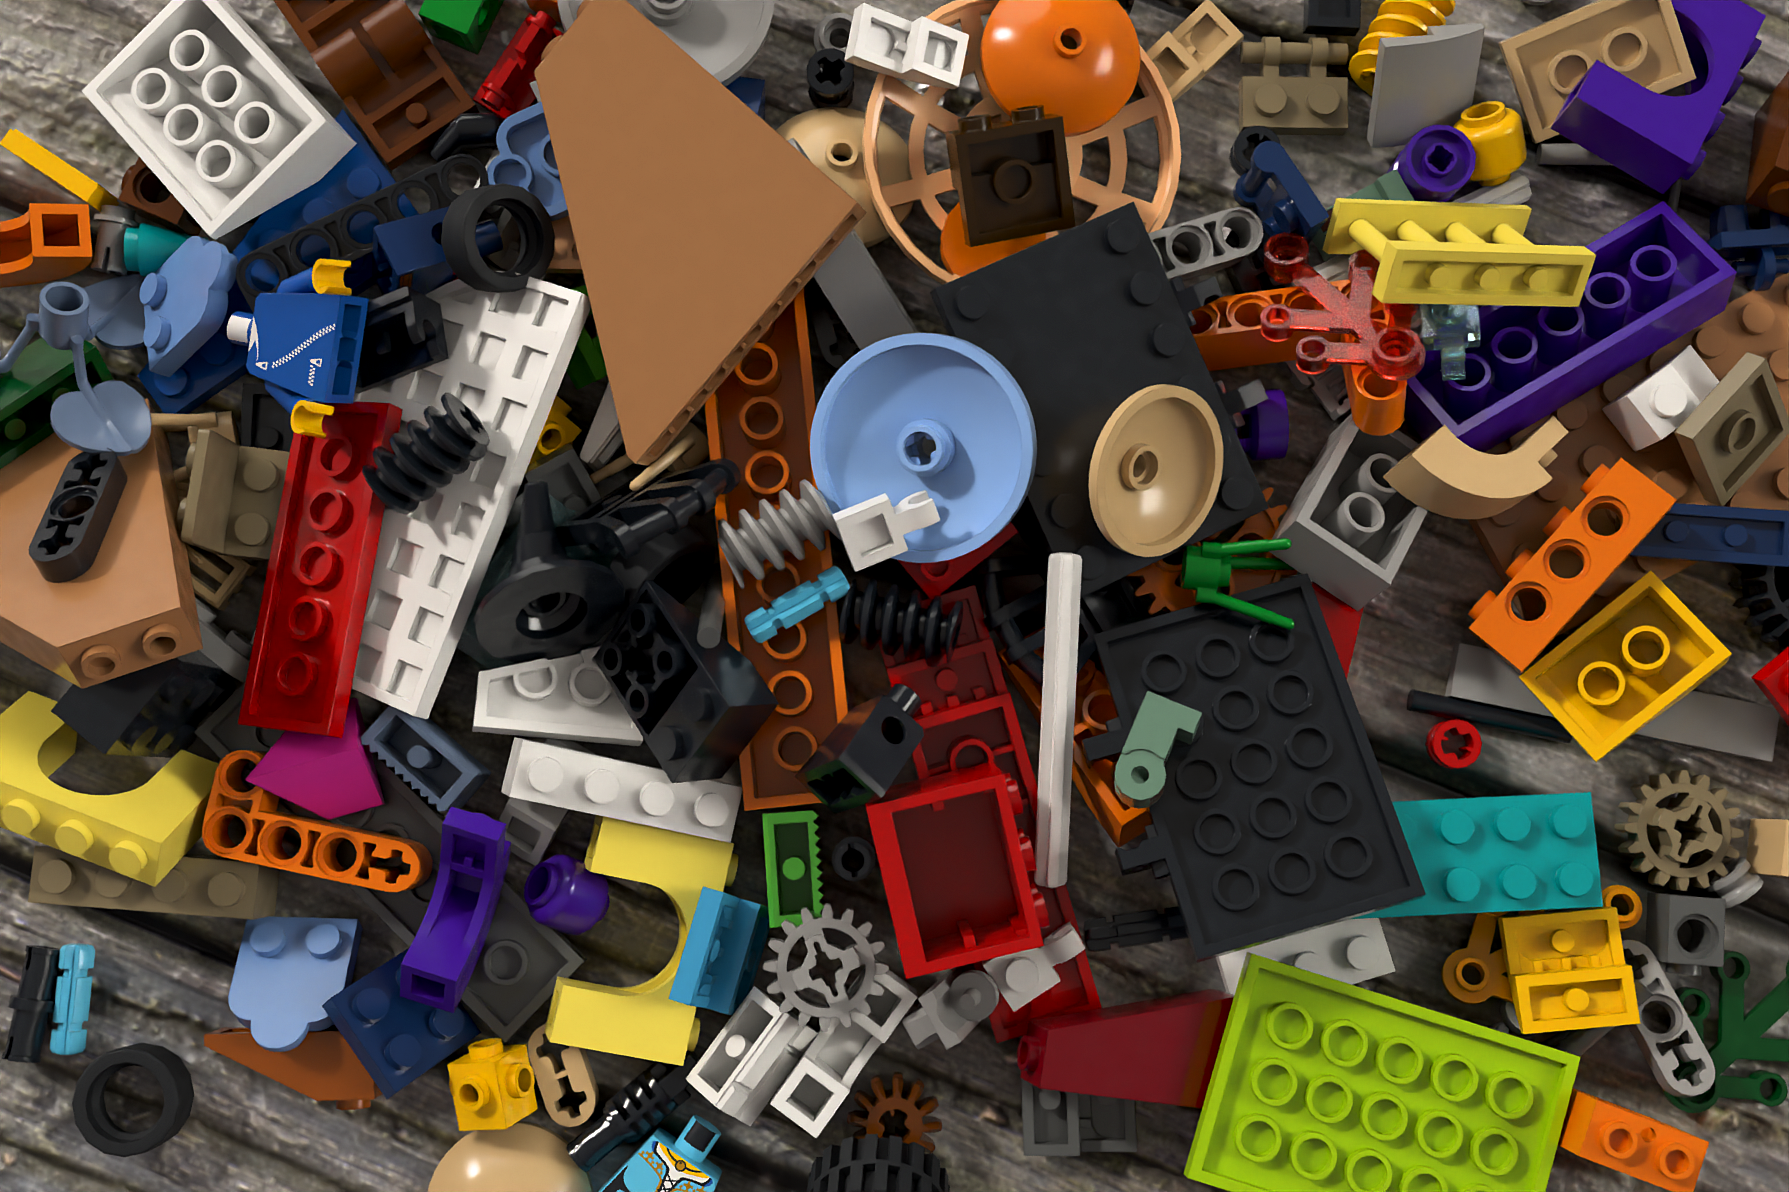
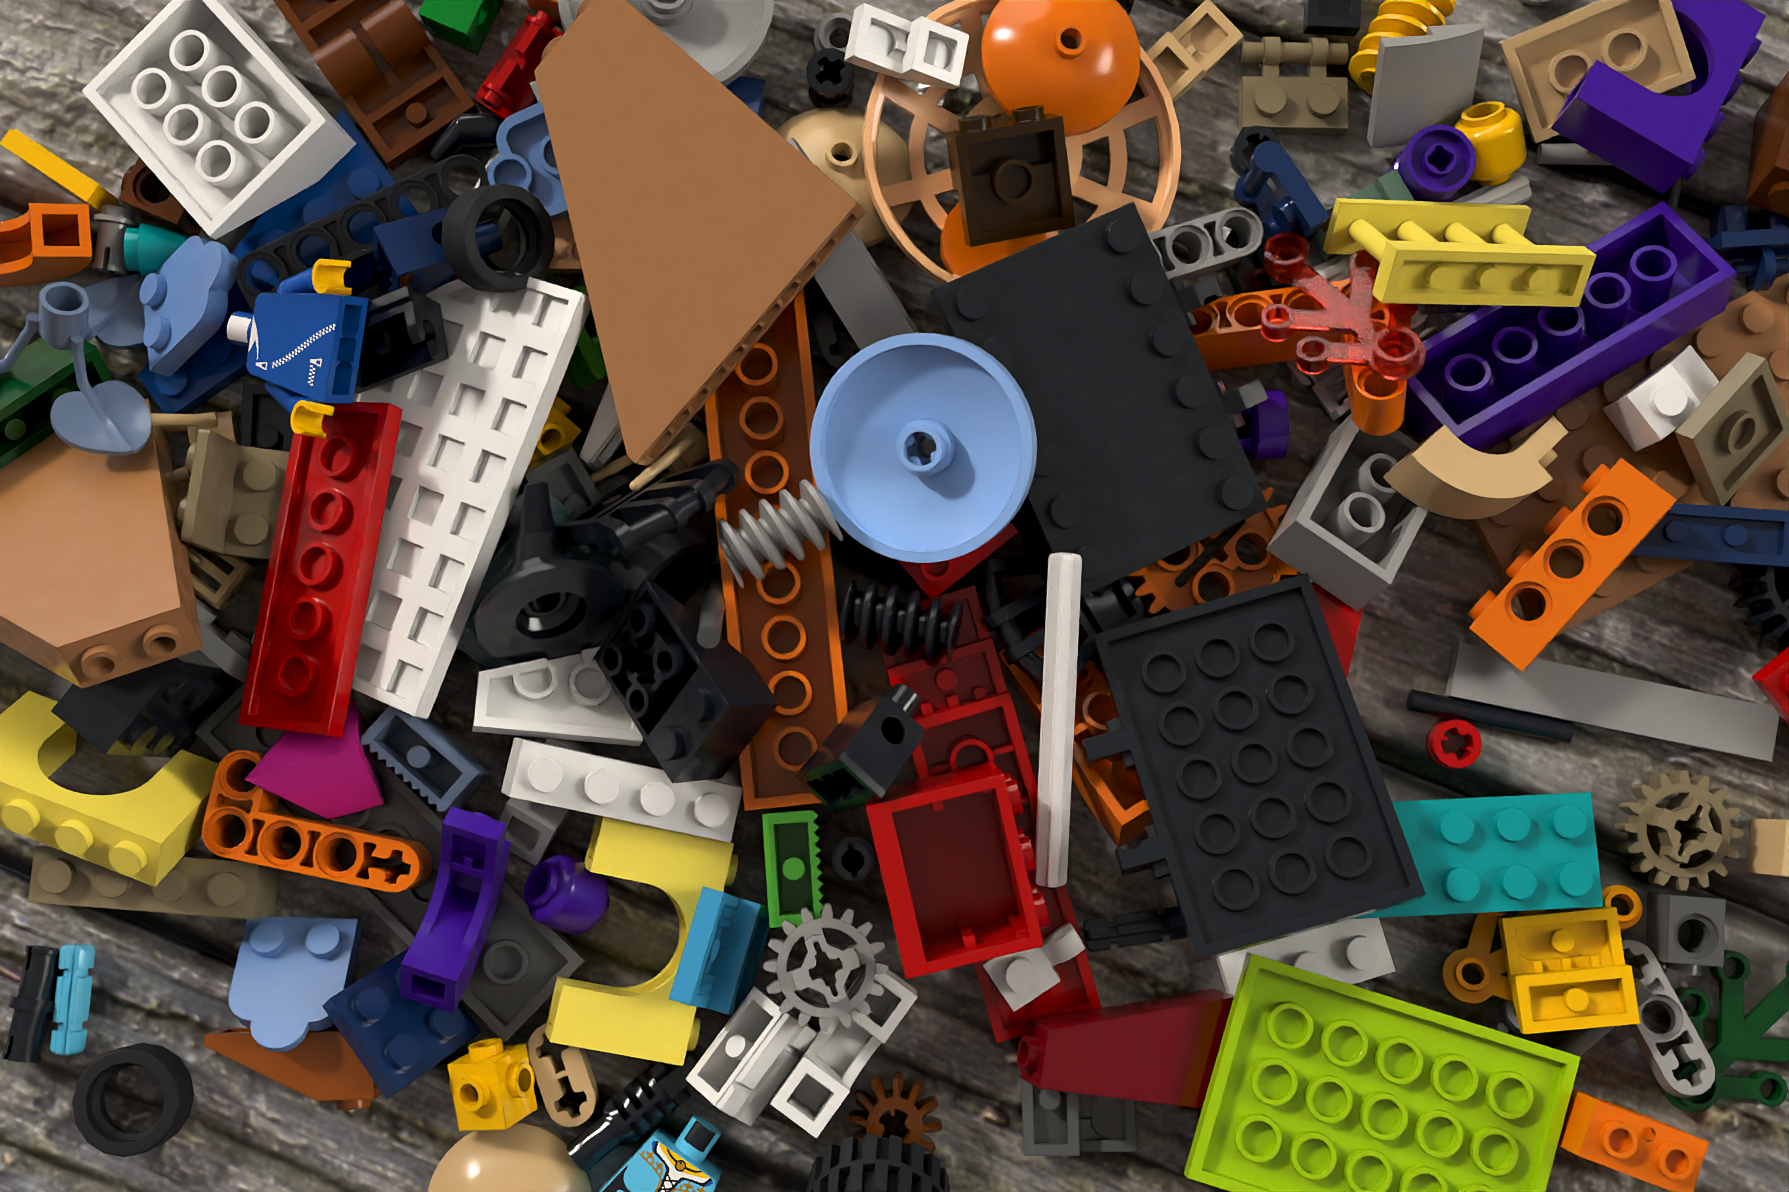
black beam [29,448,128,583] -> none
black piece [362,393,490,515] -> none
medium azure axle [744,566,850,643] -> none
white plate [832,490,940,572] -> none
light grey hips [902,967,999,1050] -> none
tan dish [1089,384,1223,557] -> none
sand green leg [1114,691,1202,809] -> none
green plant [1181,538,1295,630] -> none
clear light blue plate [1420,304,1480,381] -> none
yellow slope [1519,571,1732,762] -> none
light grey bush [1705,857,1764,909] -> none

